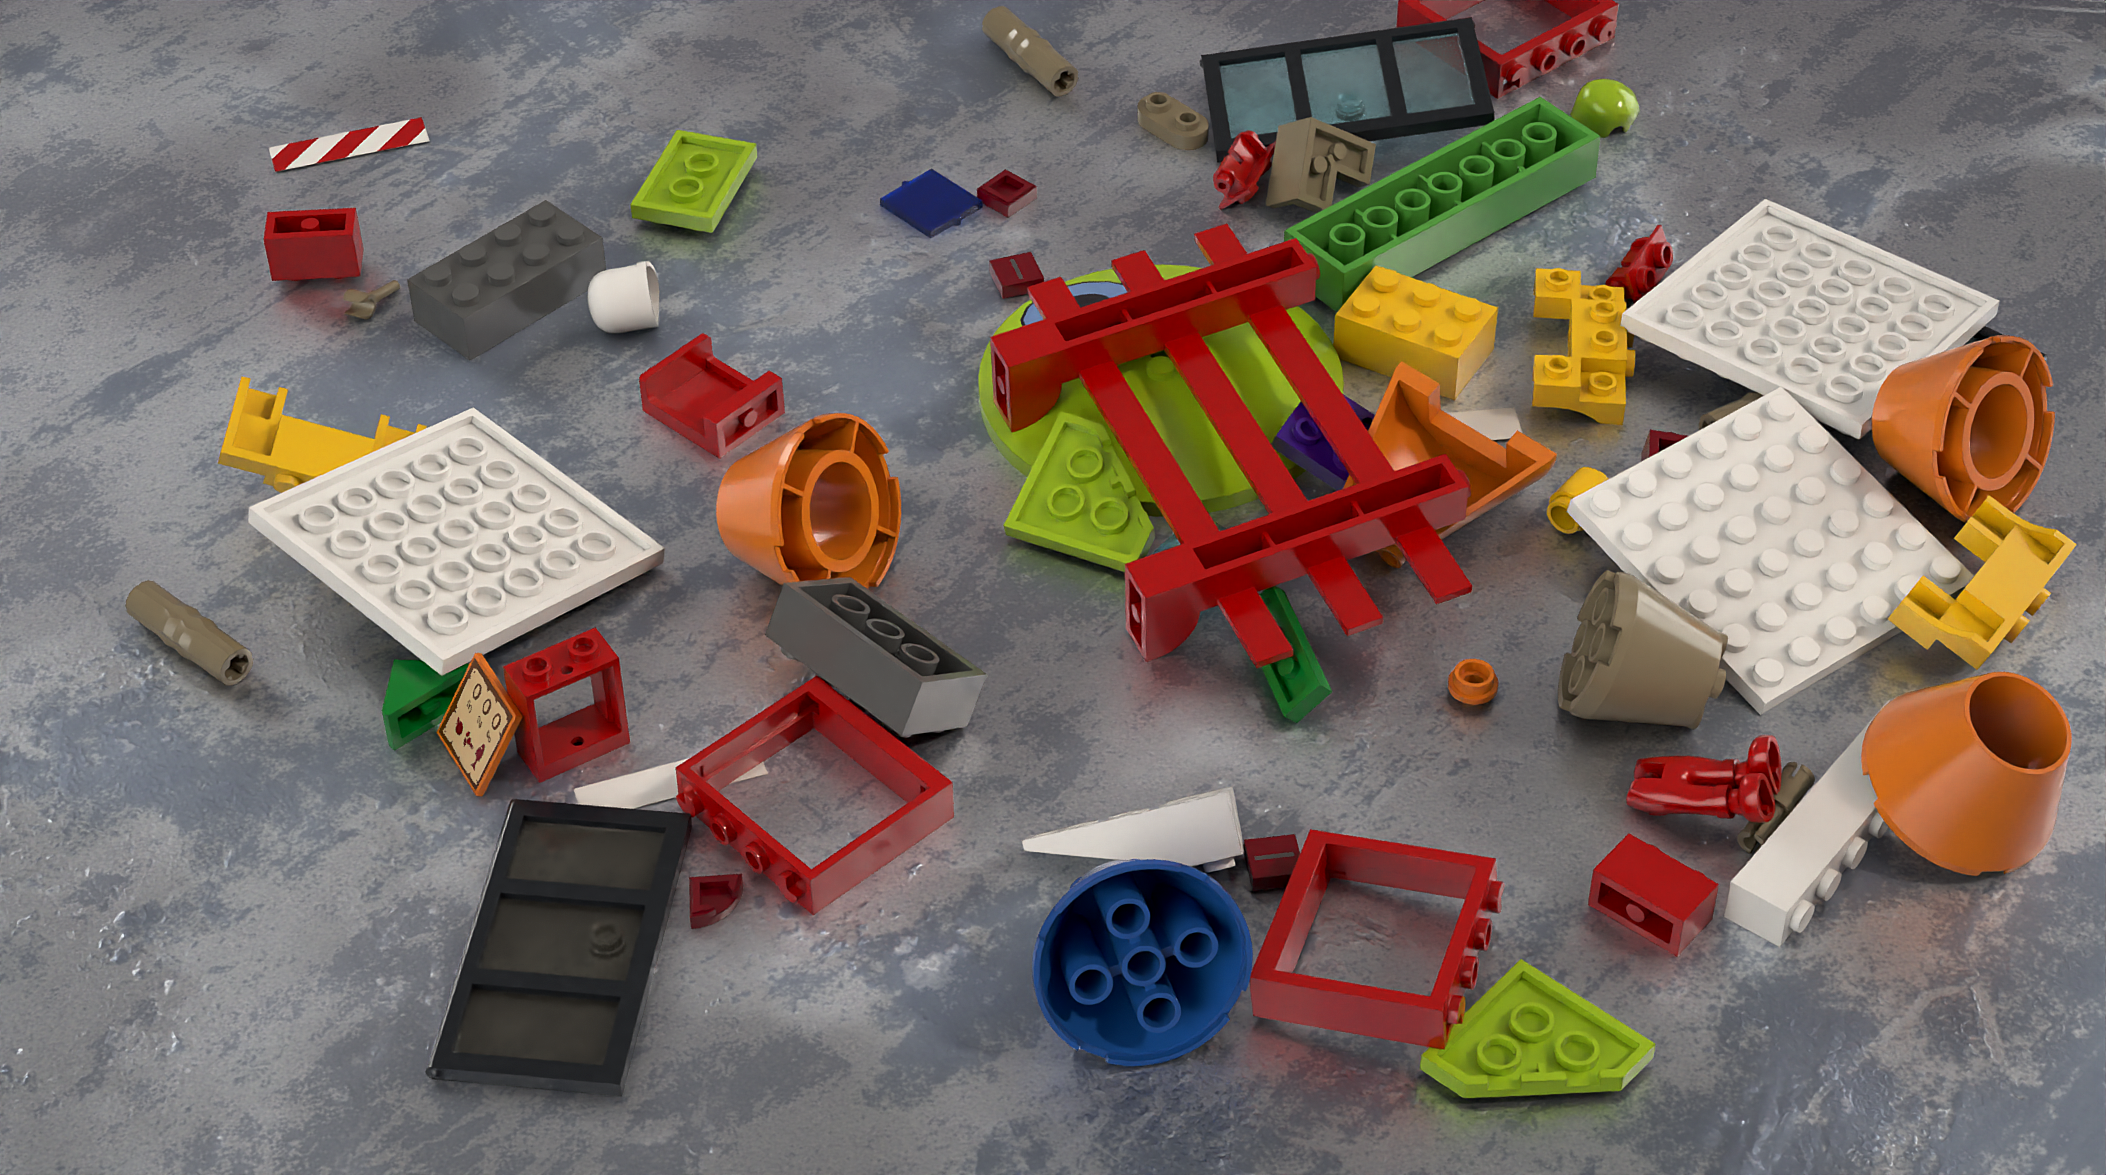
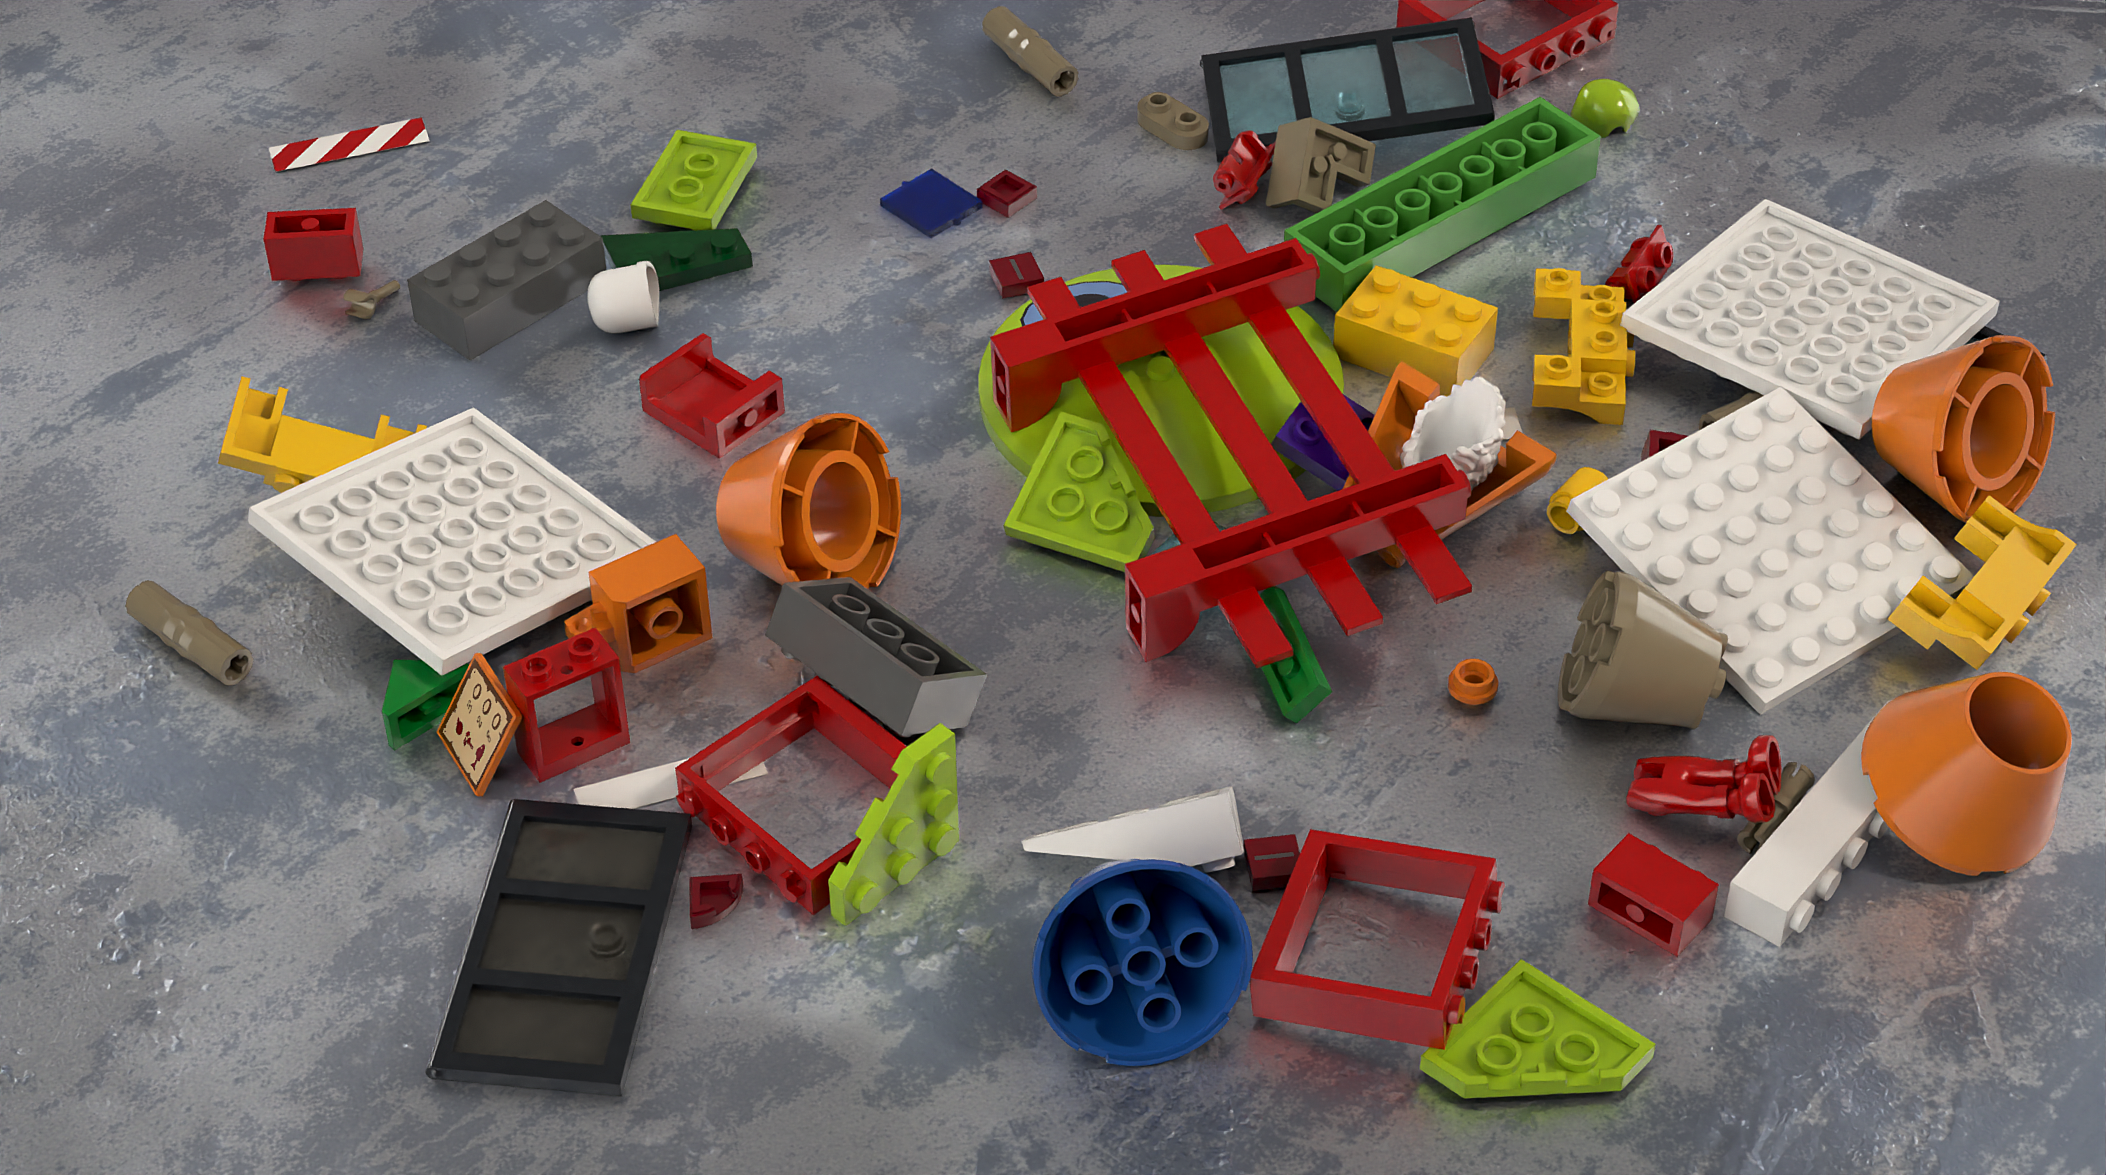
none -> orange hinge [564,534,713,673]
none -> dark green wing [600,228,753,291]
none -> lime plate [828,723,959,926]
none -> white piece [1400,377,1506,491]

